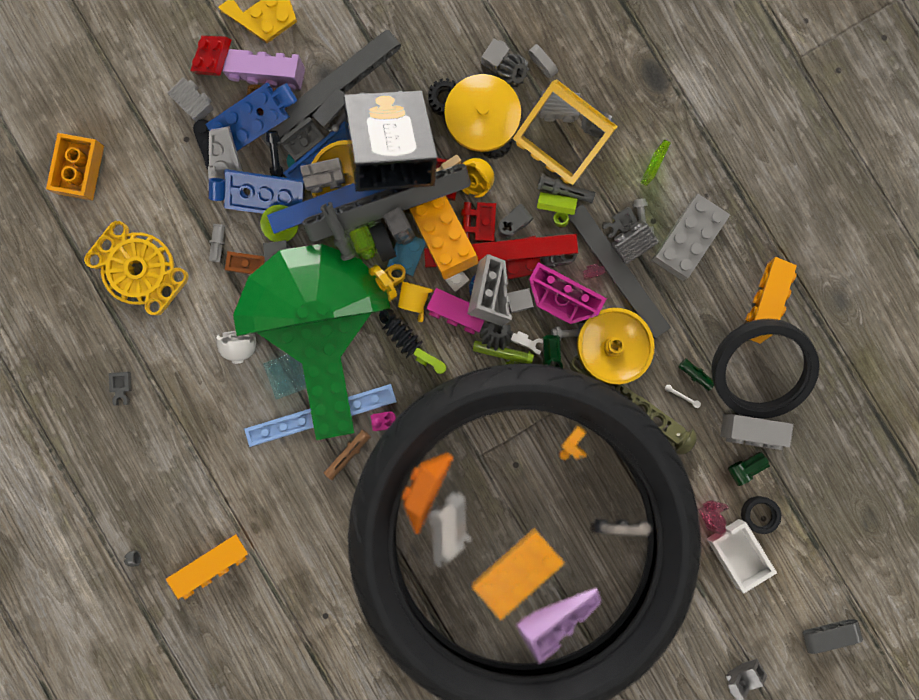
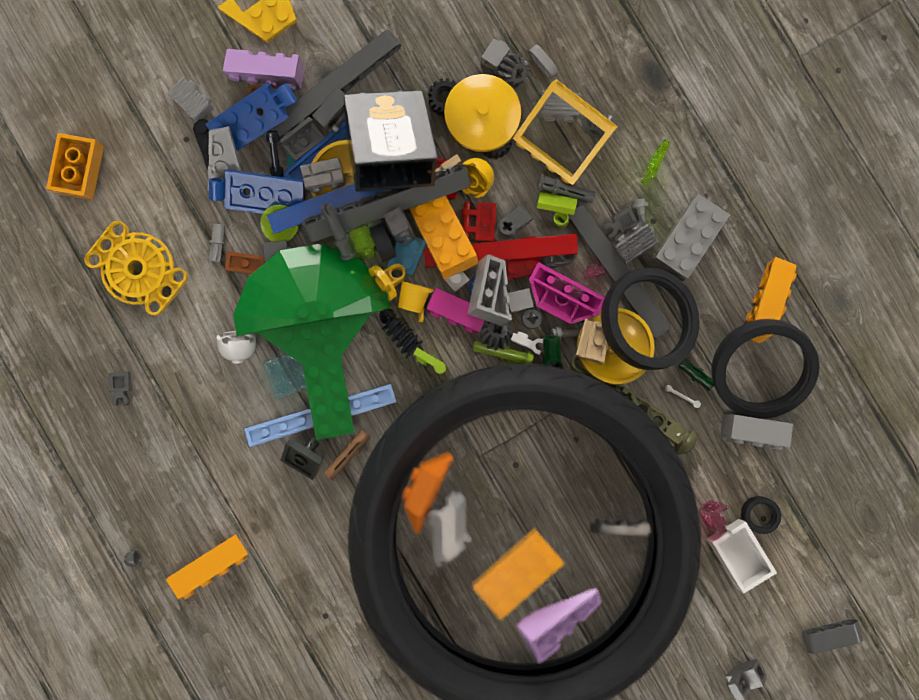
red plate [190,36,232,76] -> none
dark pink piece [371,411,396,431] -> none
light orange piece [559,426,587,460] -> none
dark green piece [728,452,770,486] -> none
none -> pearl dark grey tile [280,438,323,480]
none -> dark grey wheel [522,309,542,329]
none -> tan plate [575,319,608,364]
none -> black tyre [601,268,700,370]

